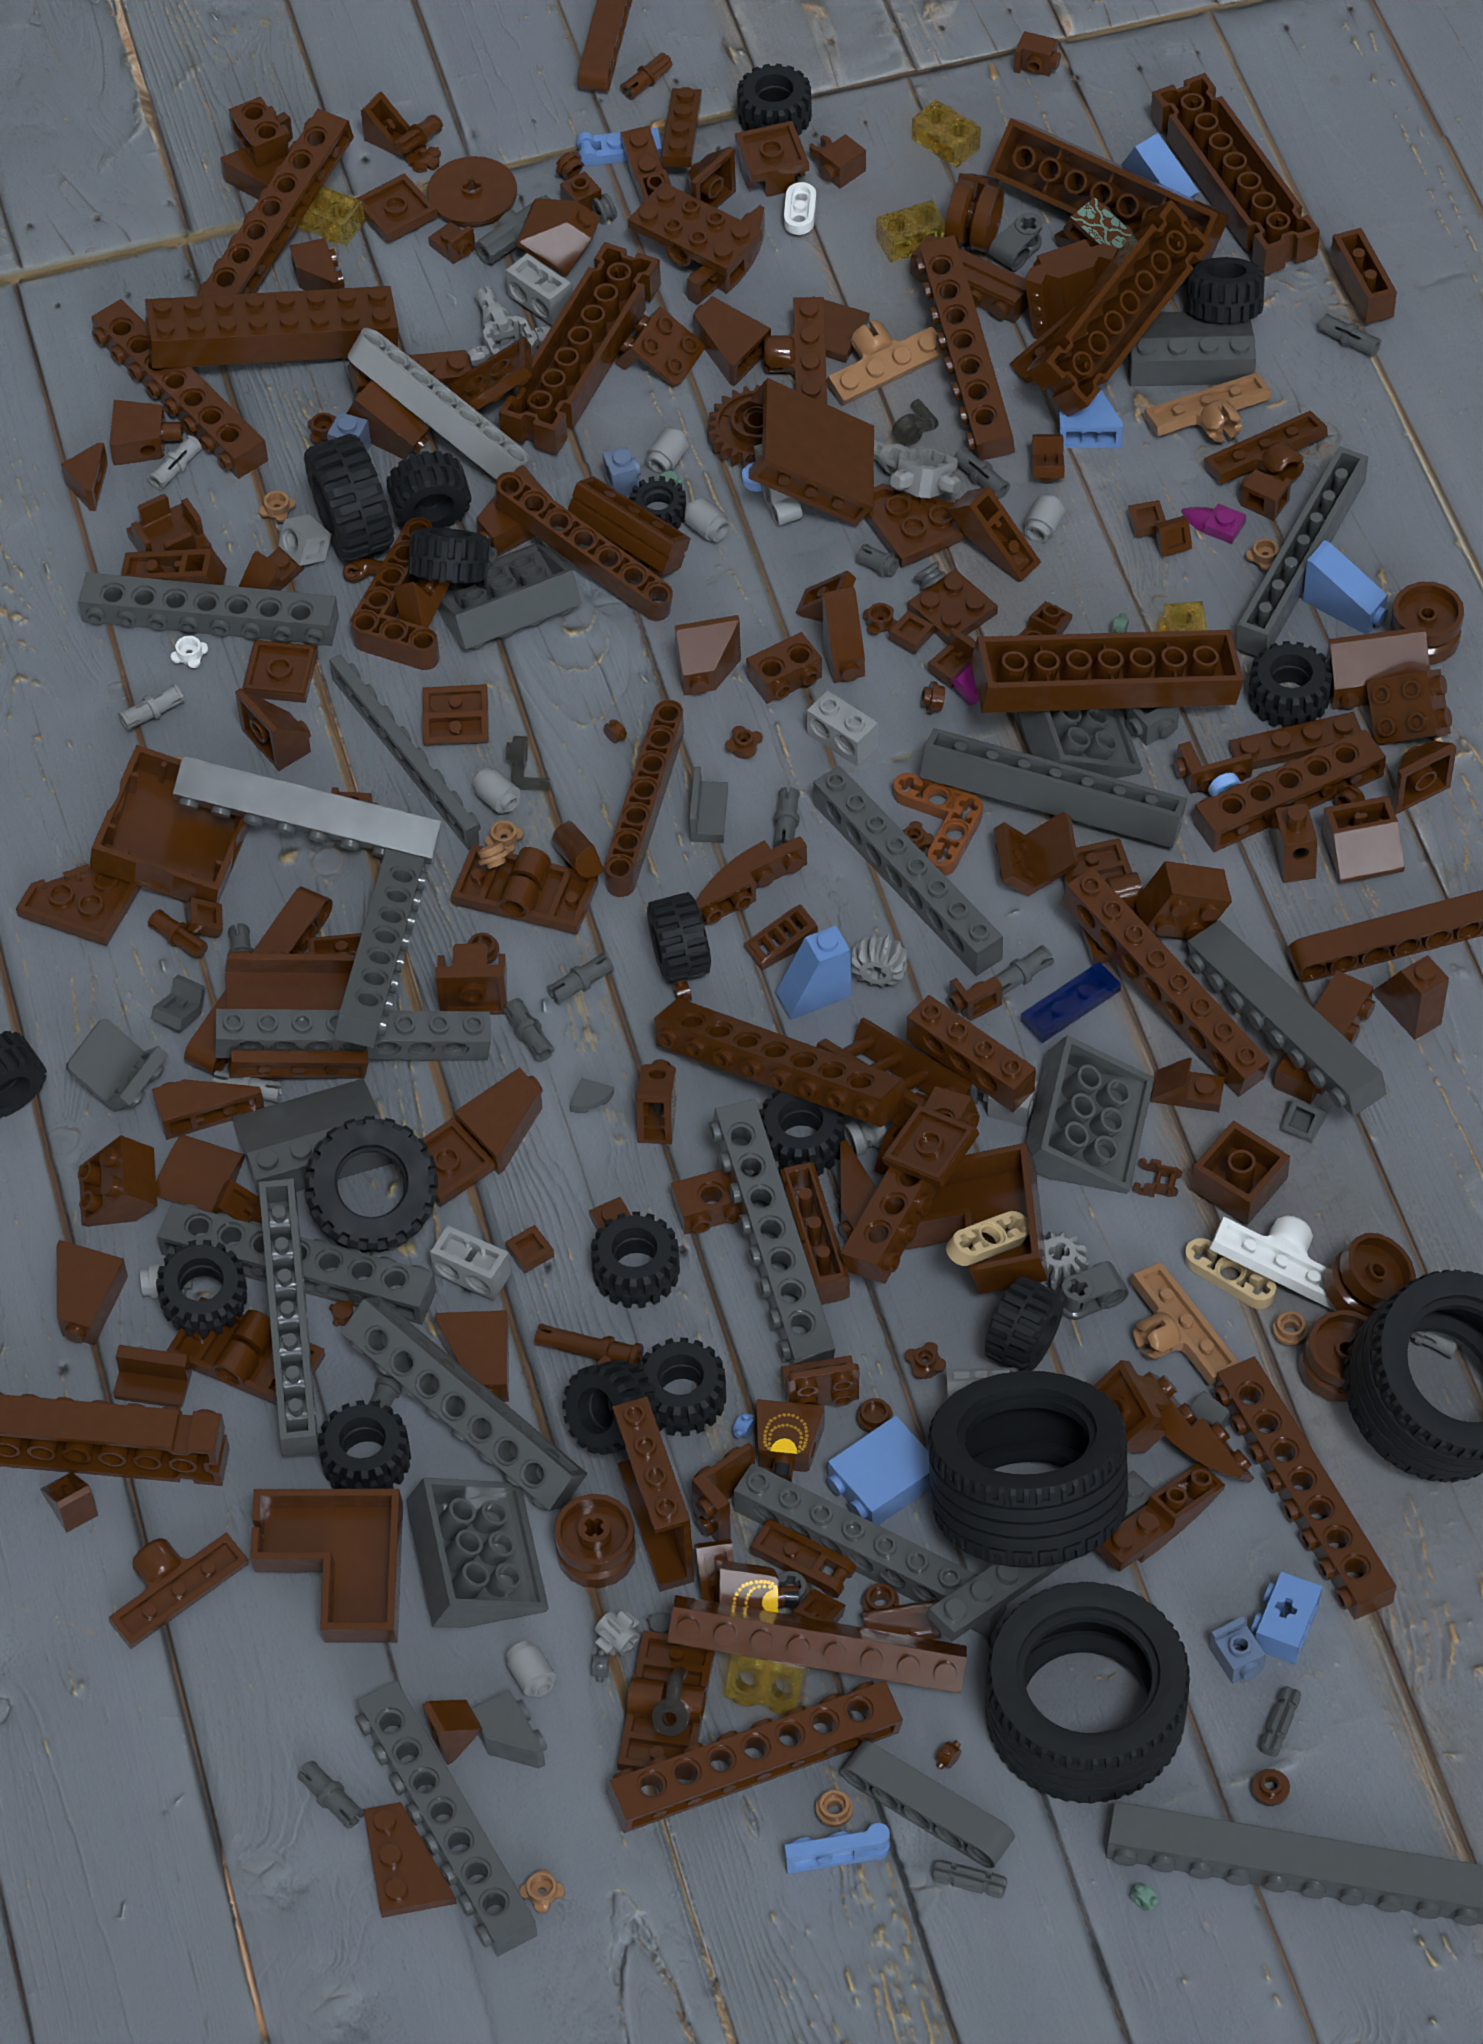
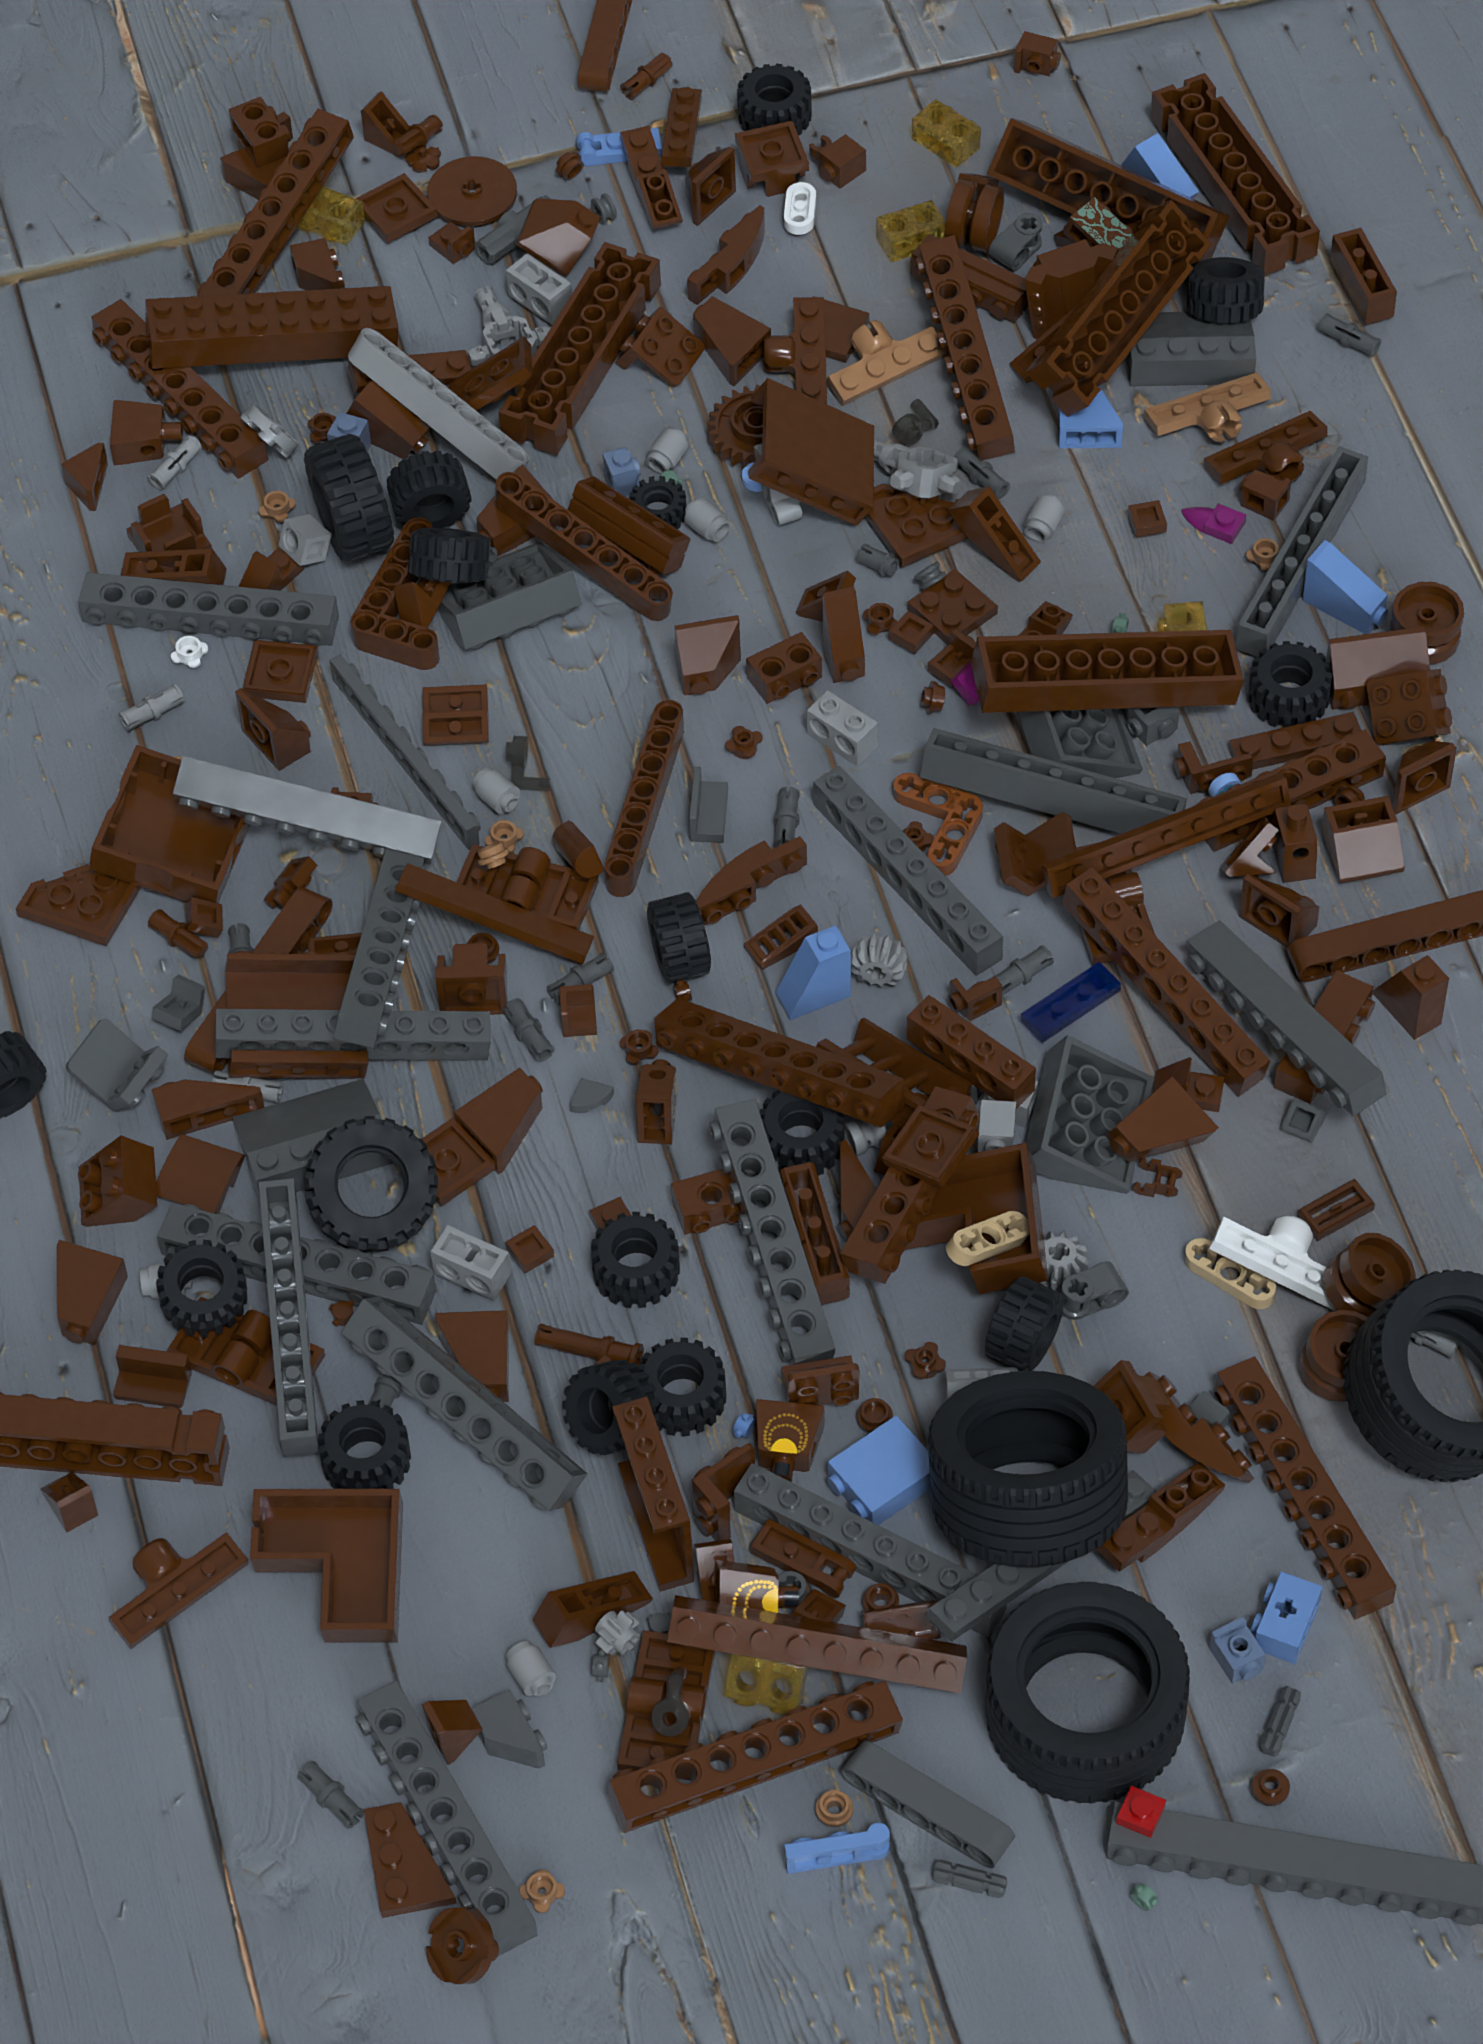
reddish brown bracket [212,1179,262,1224] -> none
reddish brown arm [343,557,383,582] -> none
dark grey slope [406,1478,549,1628] -> none
reddish brown wheel [554,1494,636,1588] -> none
reddish brown plate [560,171,602,211] -> none
reddish brown piece [604,719,627,743] -> none
reddish brown plate [628,182,762,277] -> none
reddish brown piece [936,1740,962,1770] -> none
reddish brown bracket [1032,434,1065,481] -> none
medium nougat plate [1130,1262,1240,1386] -> none
reddish brown brick [1135,861,1232,940] -> none
reddish brown plate [1155,516,1193,557] -> none
reddish brown brick [1191,1120,1290,1225] -> none
medium nougat plate [1273,1311,1309,1346] -> none
none -> light grey plate [240,403,299,458]
none -> reddish brown plate [264,856,318,909]
none -> reddish brown tile [395,863,594,964]
none -> reddish brown plate [426,1907,499,1984]
none -> reddish brown slope [532,1571,653,1648]
none -> reddish brown panel [559,984,597,1037]
none -> reddish brown plate [620,1029,659,1064]
none -> light grey brick [978,1100,1016,1152]
none -> reddish brown plate [1042,773,1291,899]
none -> reddish brown slope [1106,1076,1219,1162]
none -> red plate [1116,1786,1166,1838]
none -> reddish brown slope [1220,817,1279,877]
none -> reddish brown slope [1239,874,1319,948]
none -> reddish brown tile [1297,1179,1375,1241]

